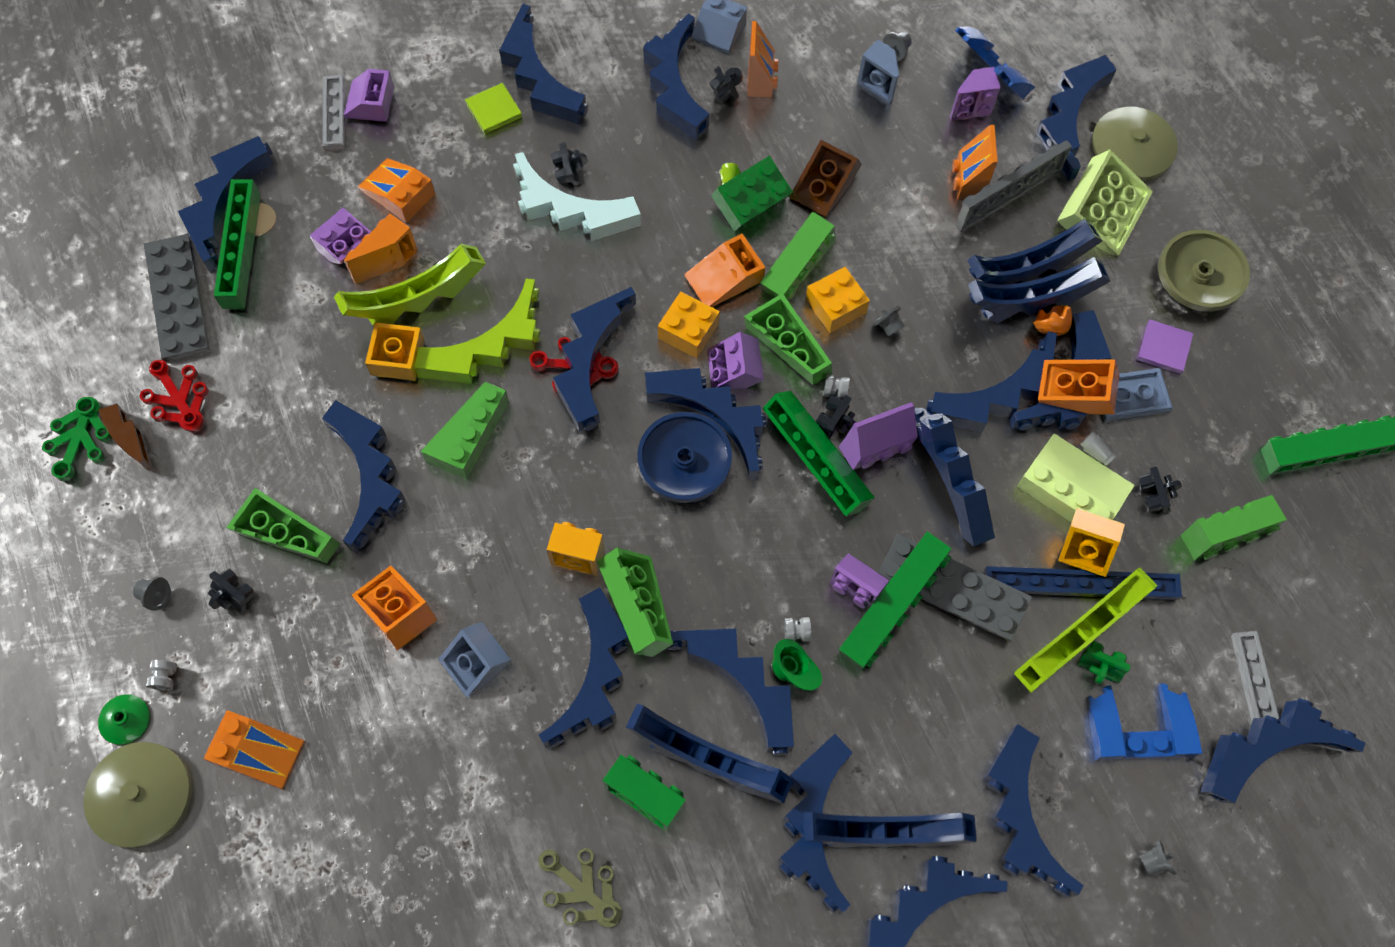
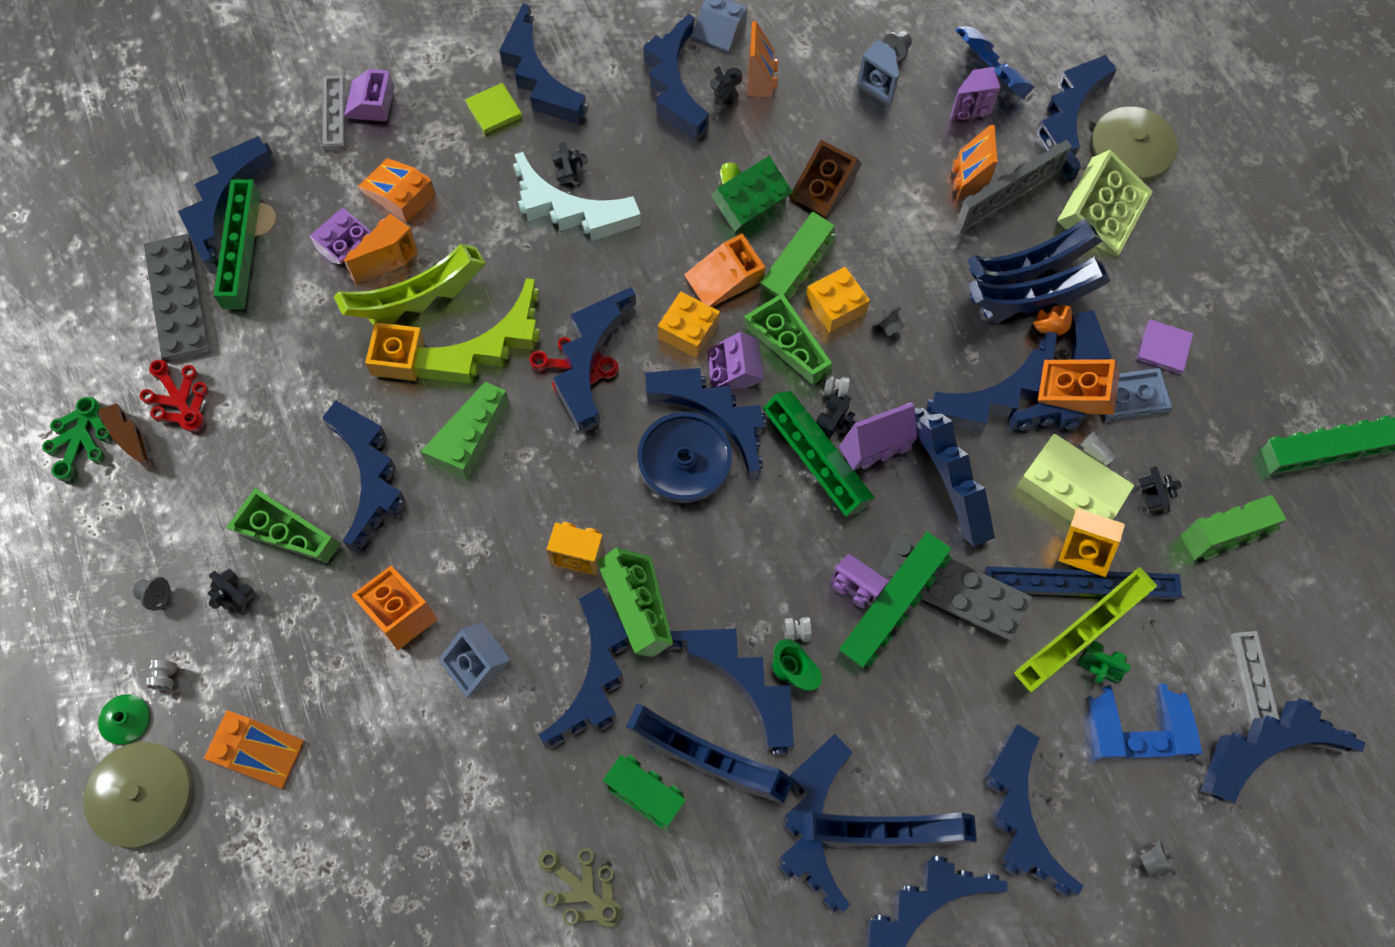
olive dish [1158,230,1250,311] -> none

